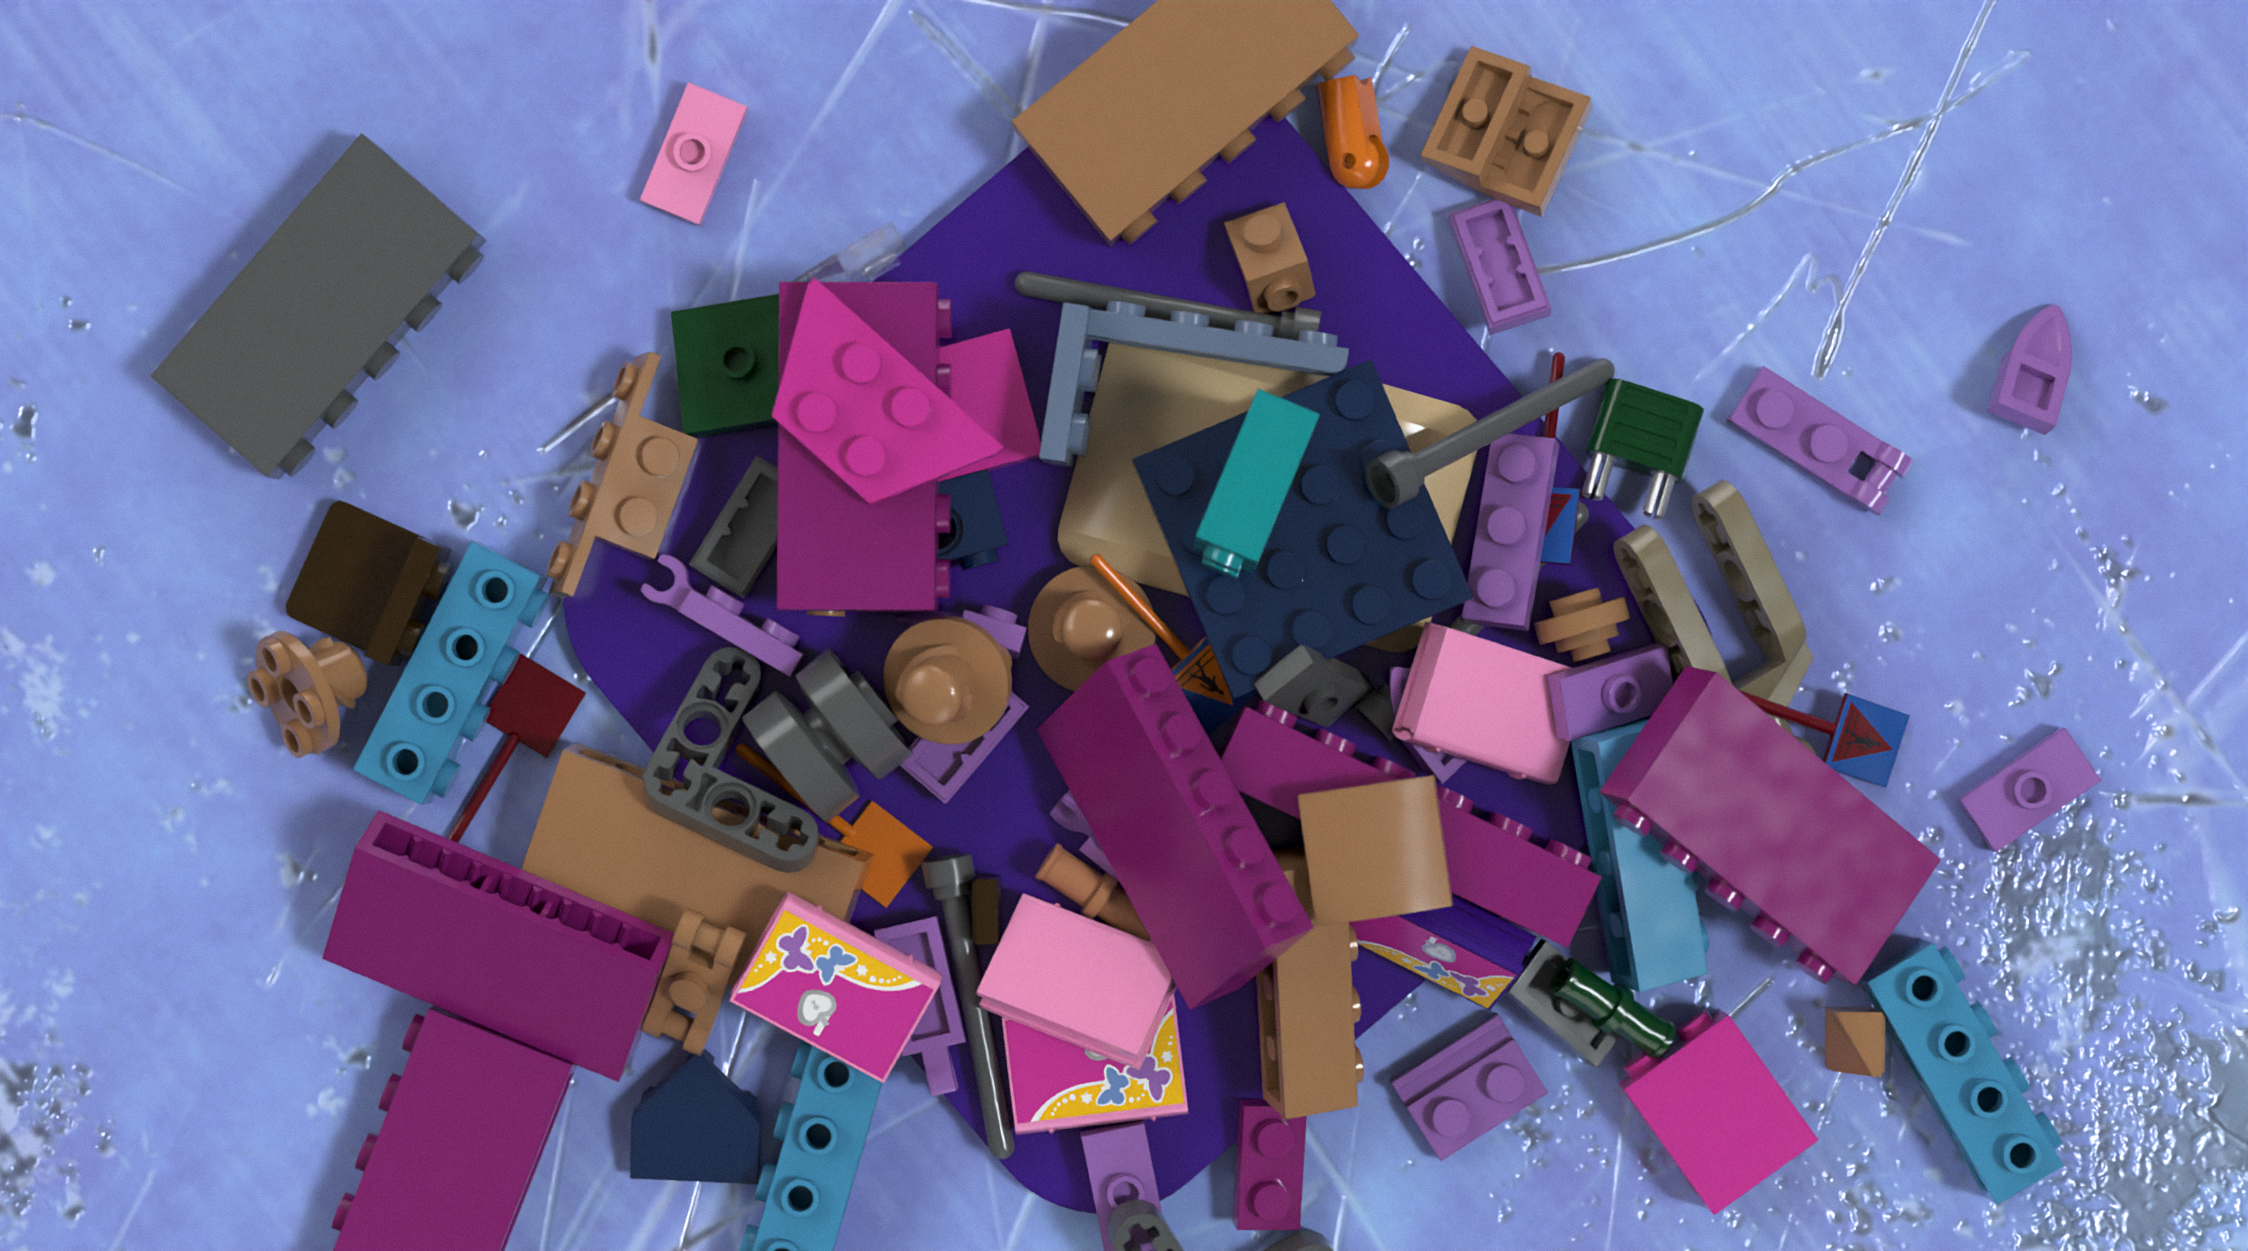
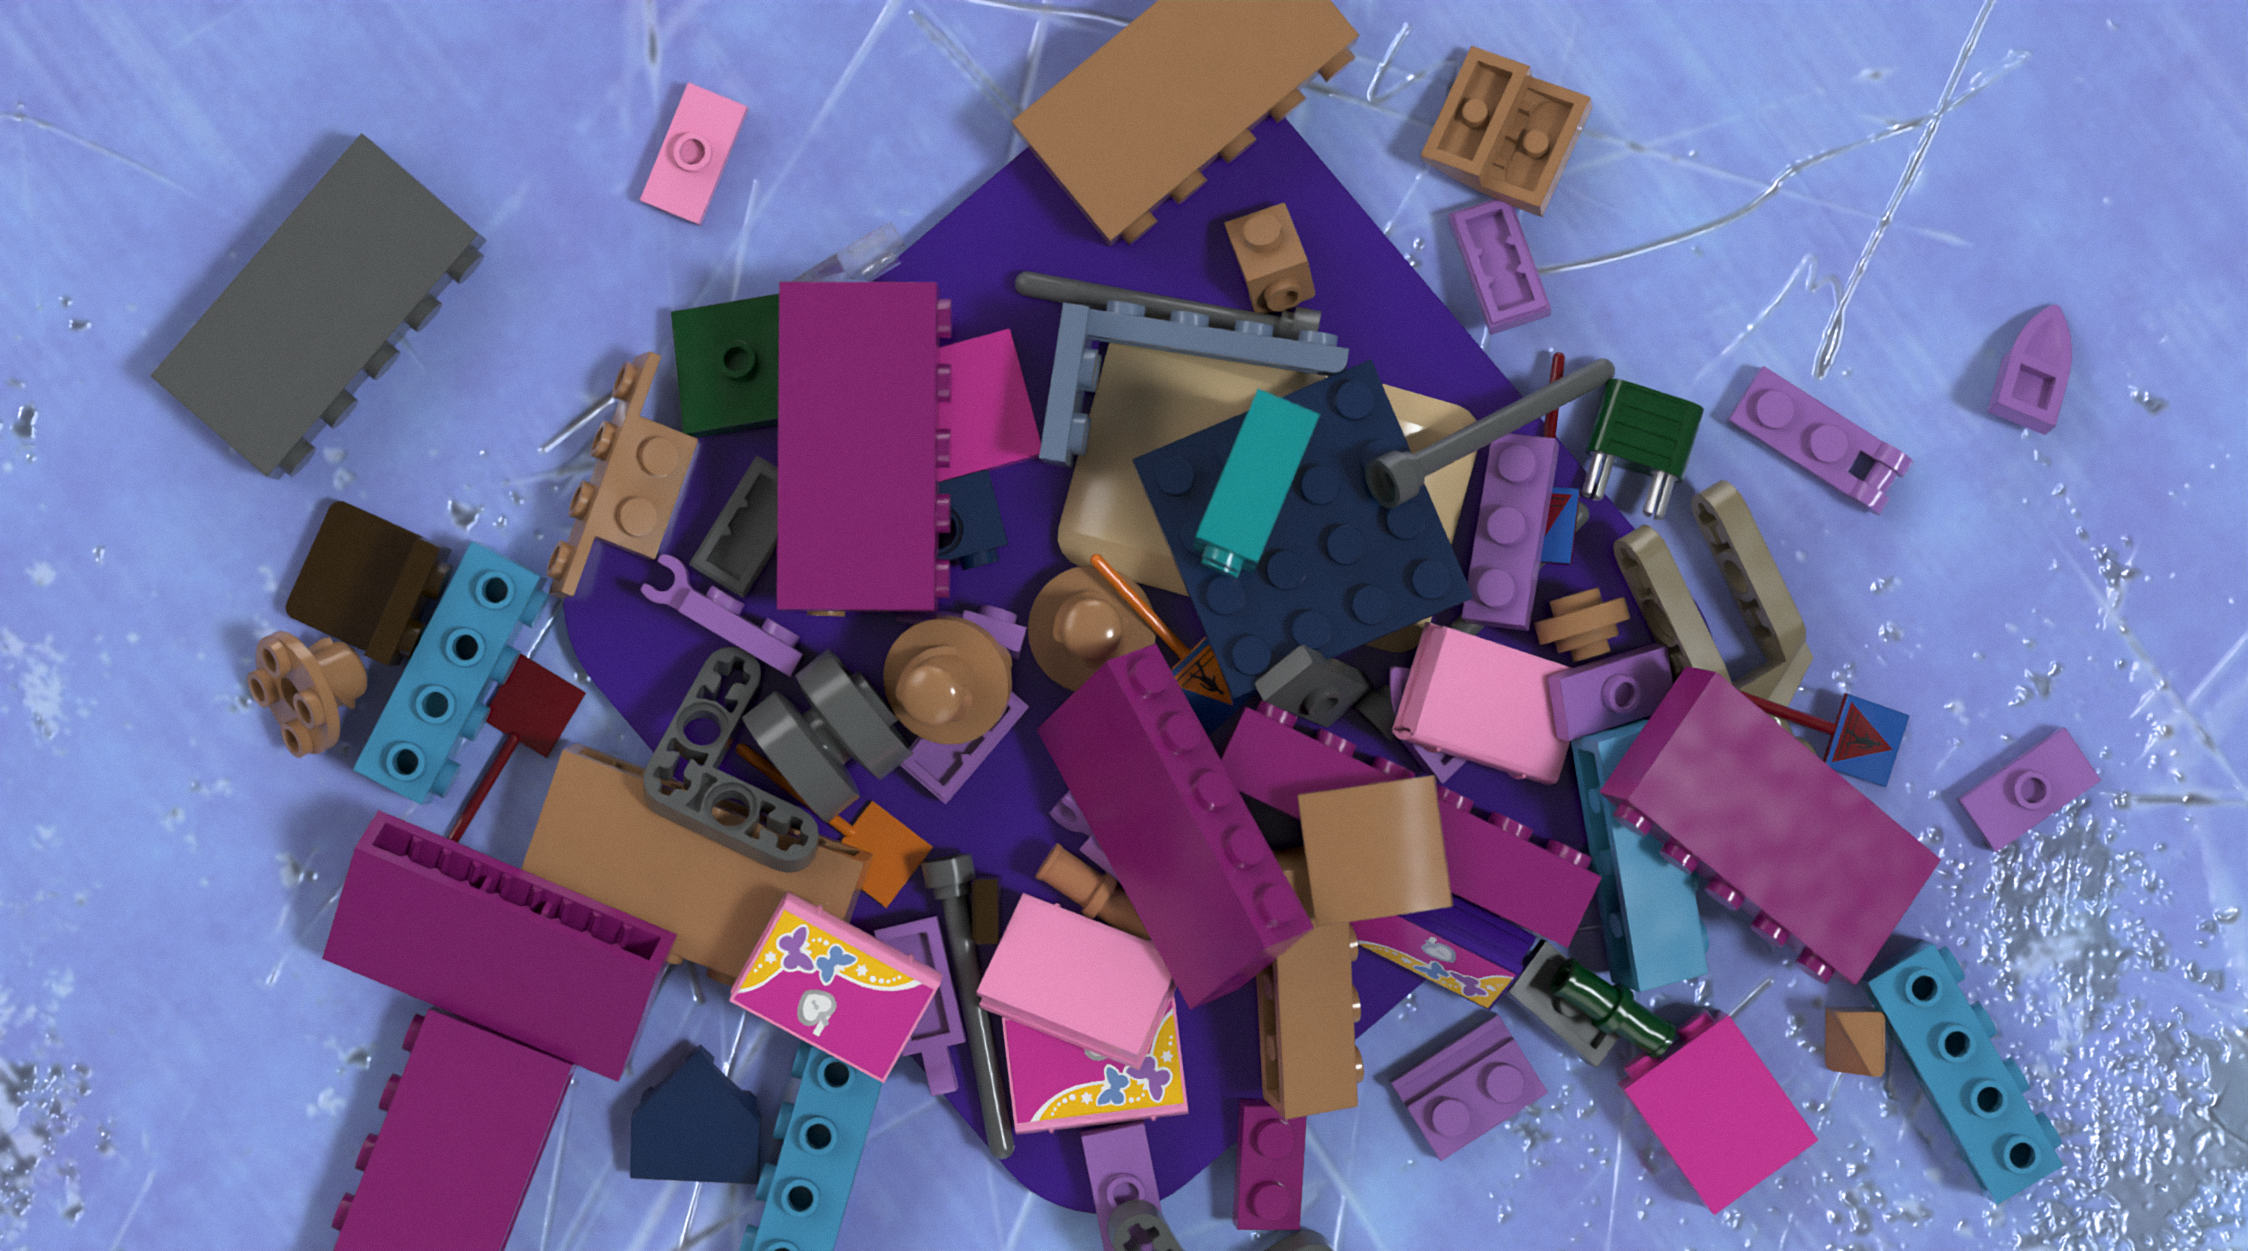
medium nougat plate [641,908,747,1057] -> none
dark pink wing [772,277,1004,505] -> none
orange piece [1316,75,1389,189] -> none

